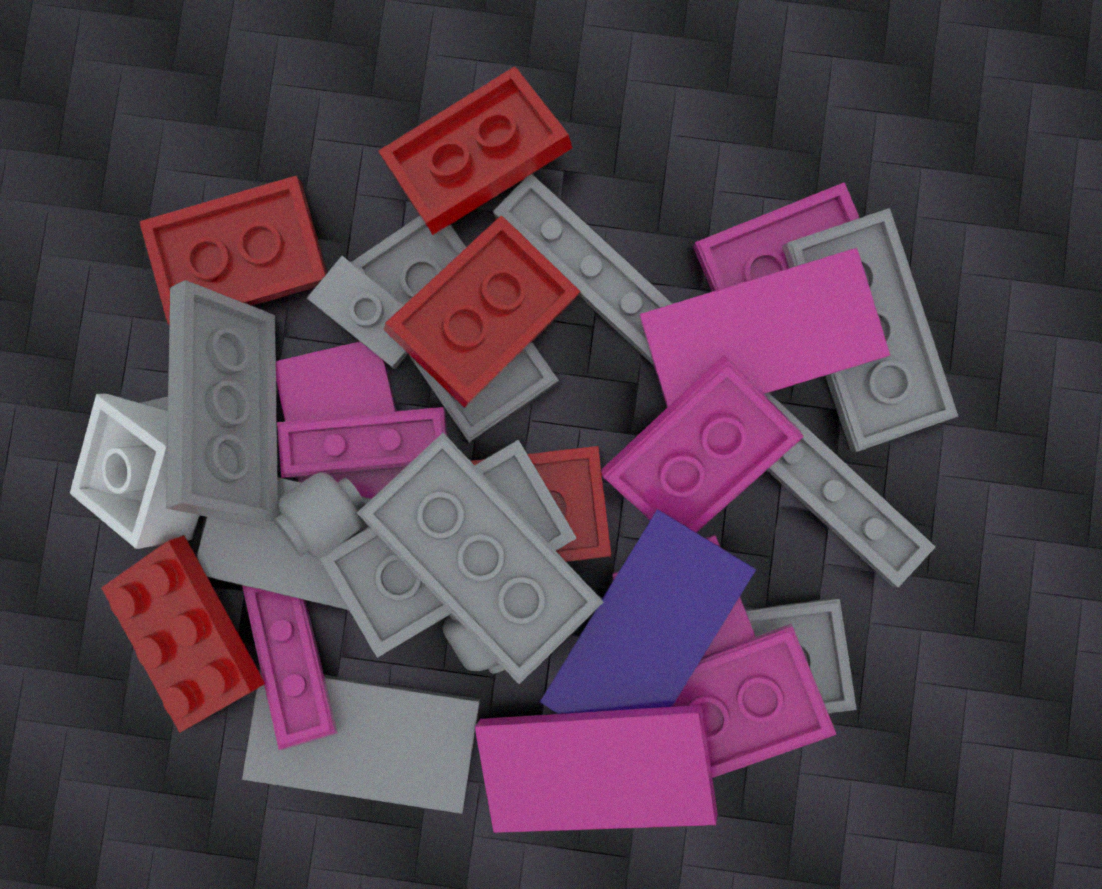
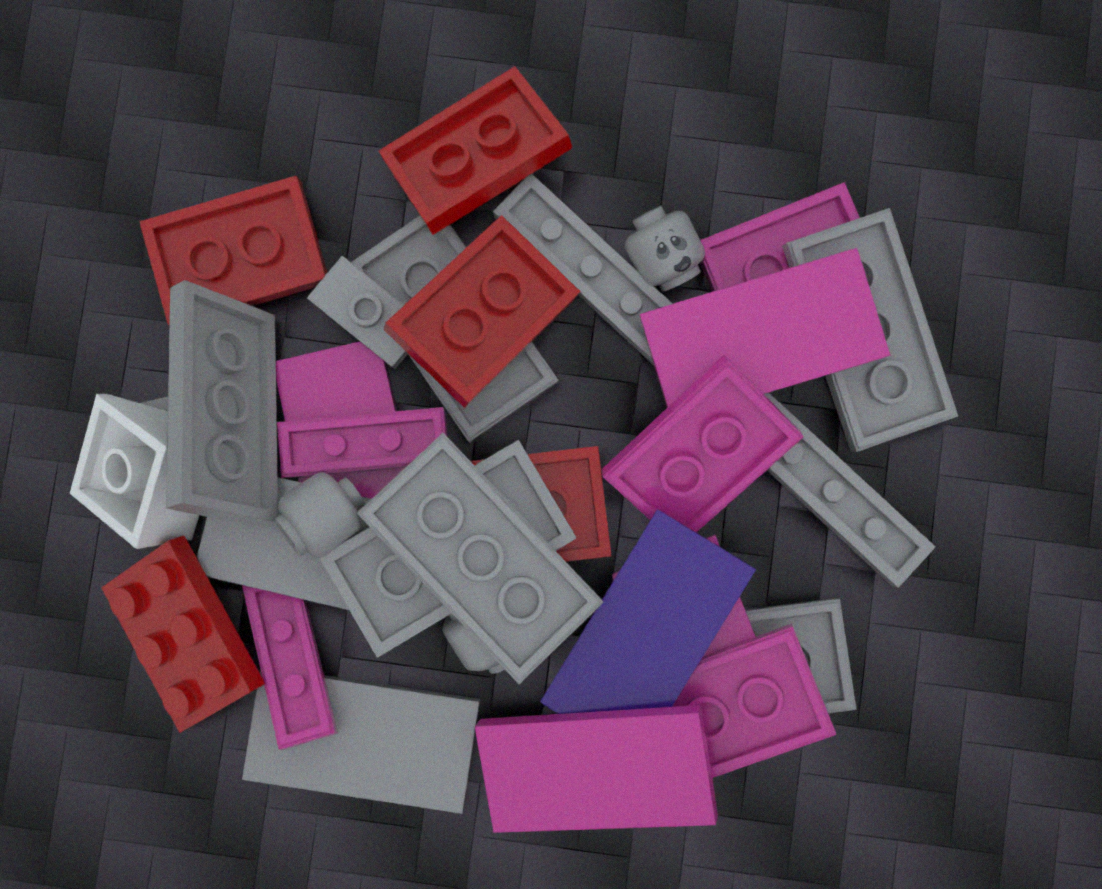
none -> light grey head [624,205,705,292]

